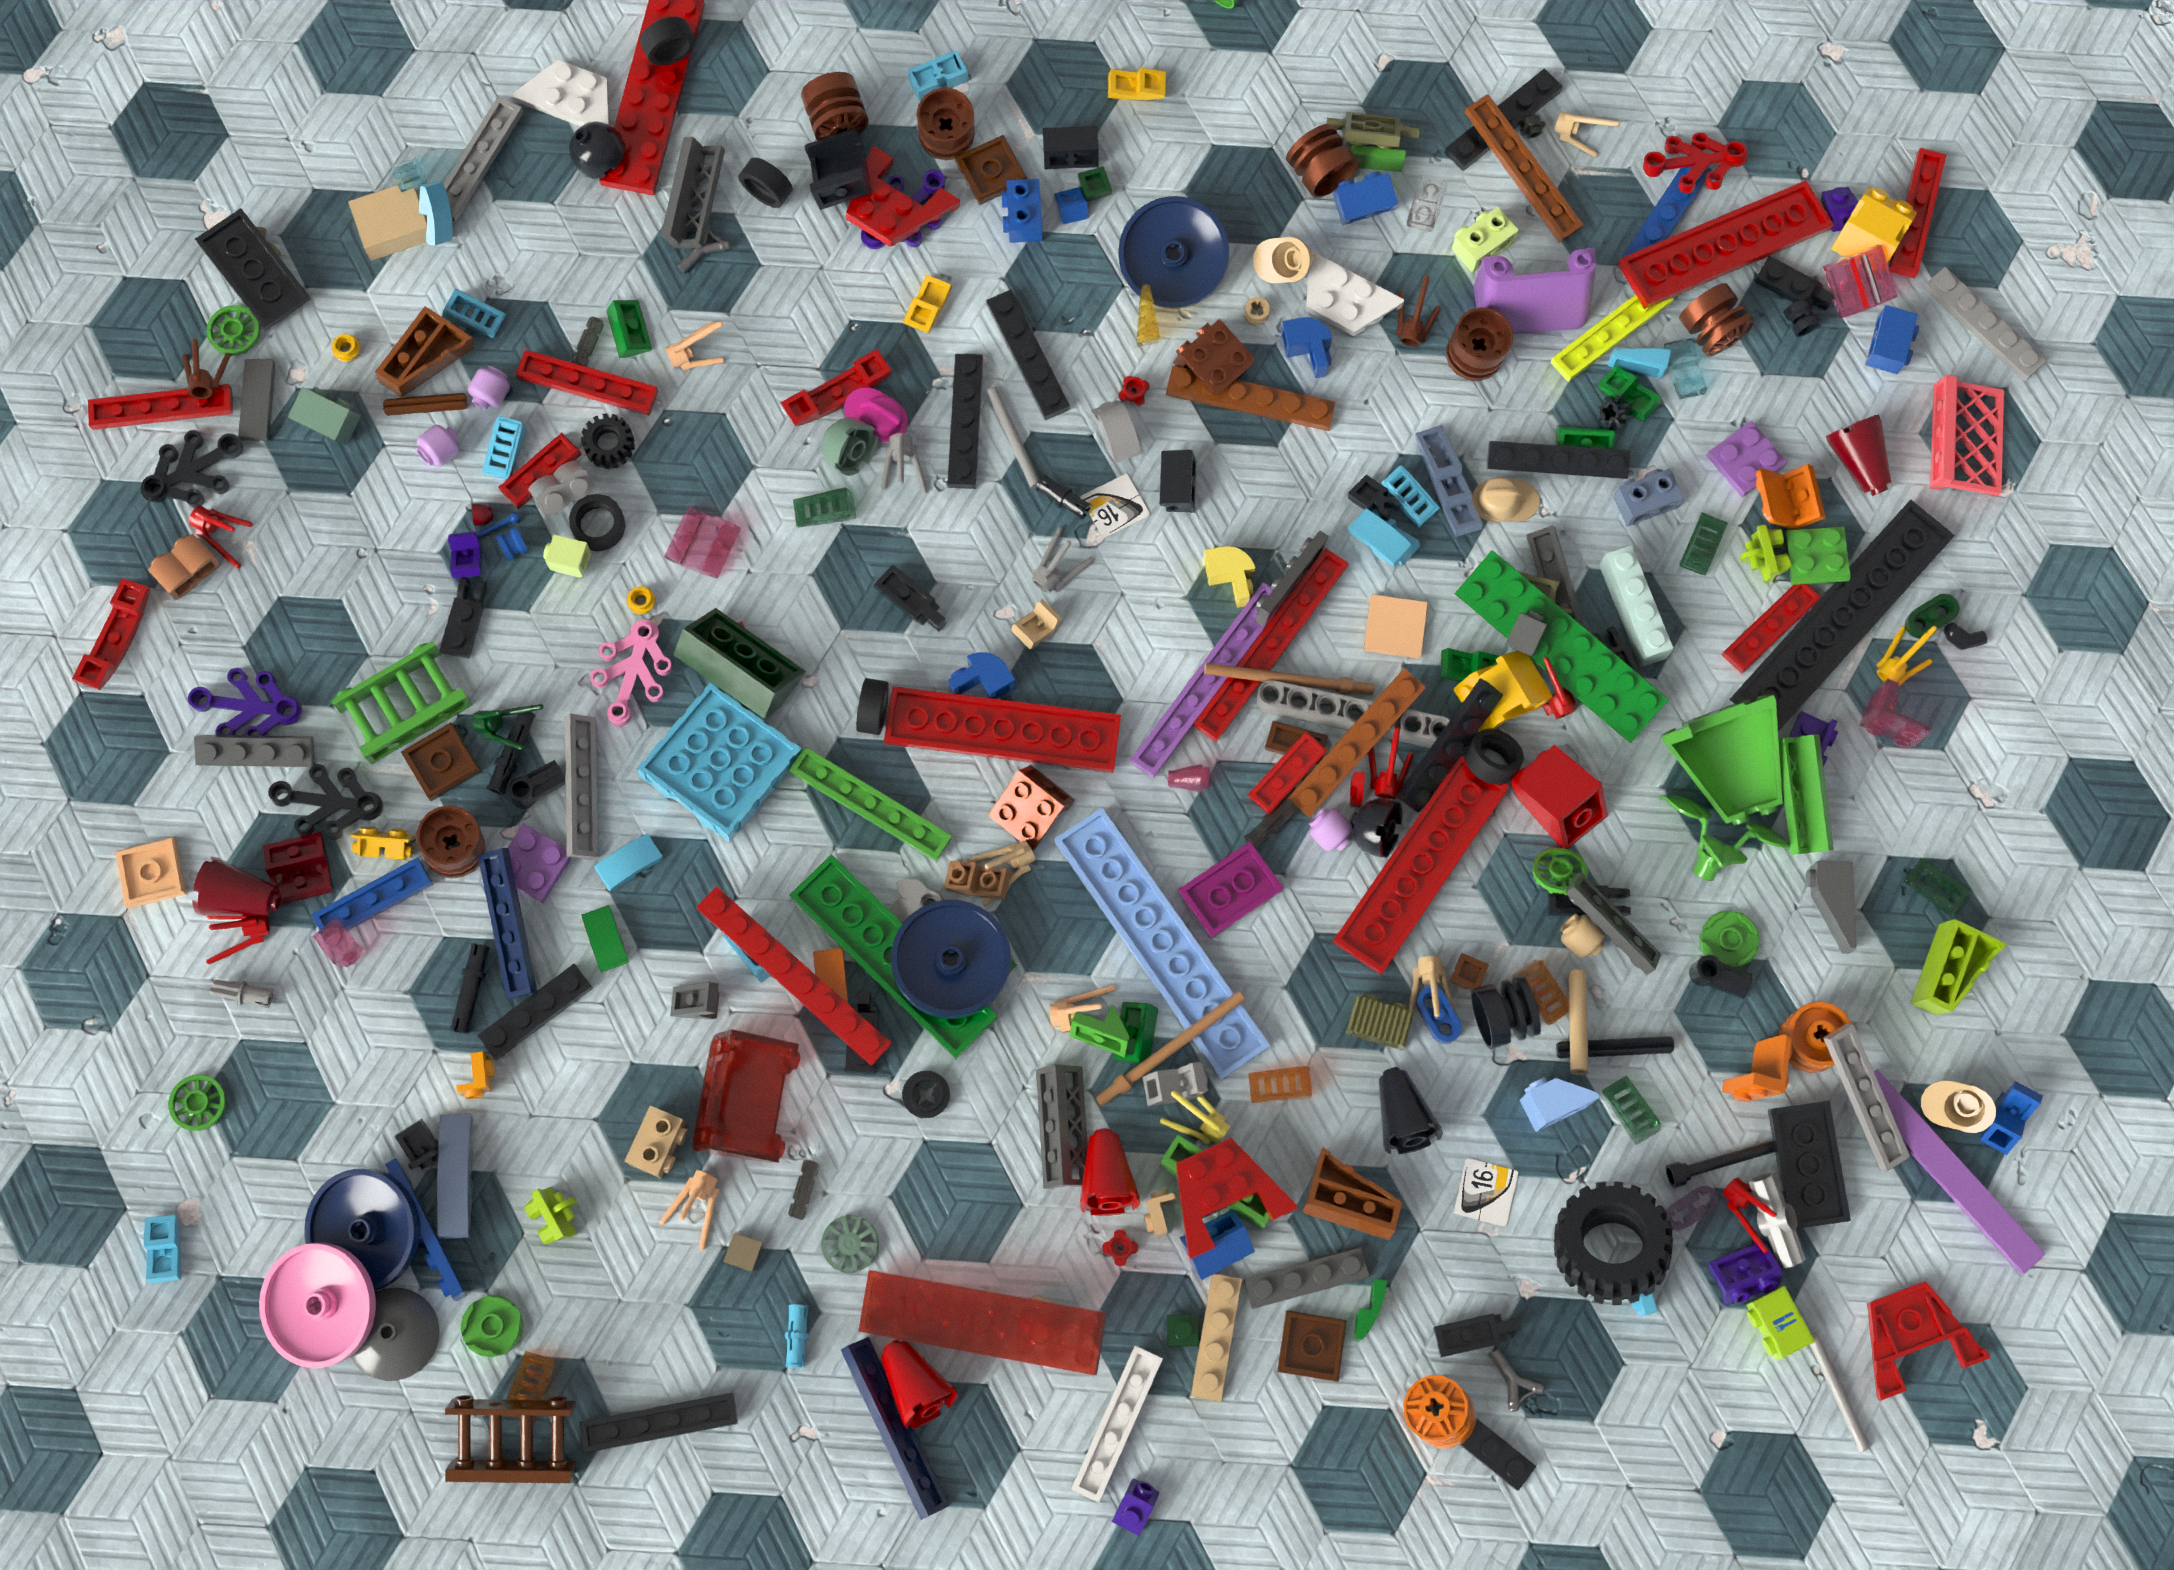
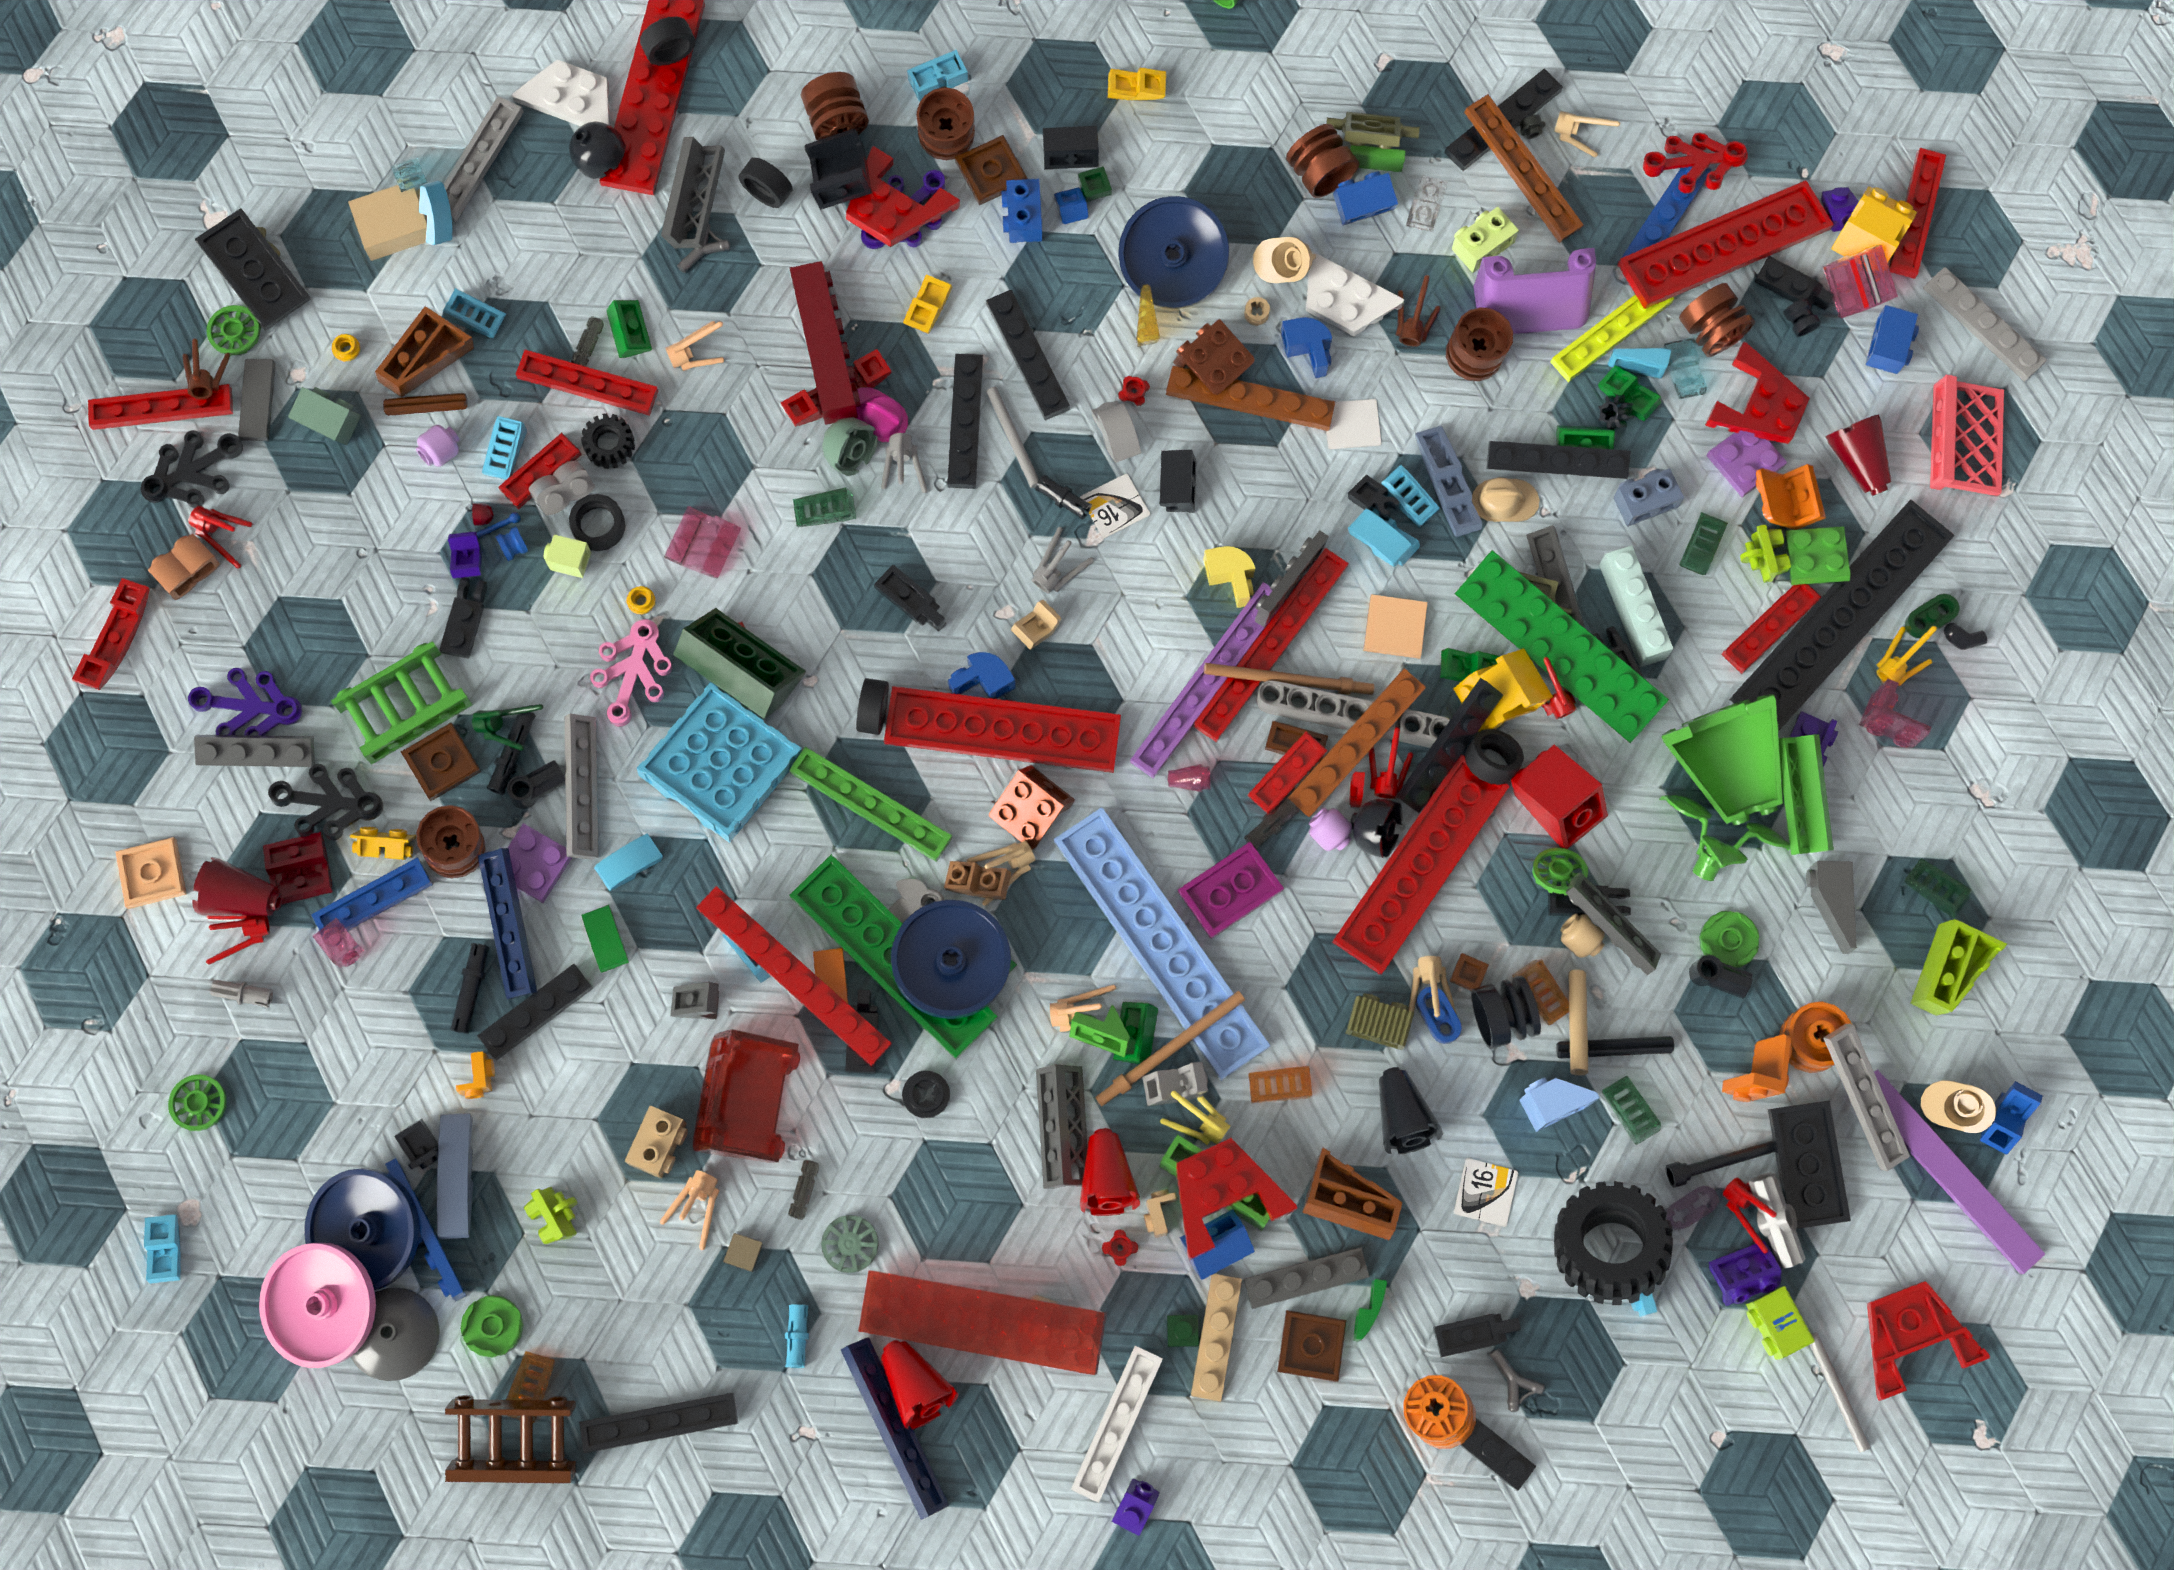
lavender head [468,366,510,410] -> none
dark grey brick [1506,610,1549,656] -> none
none -> dark red brick [790,261,861,425]
none -> white sticker [1326,399,1382,449]
none -> red wing [1705,341,1810,444]

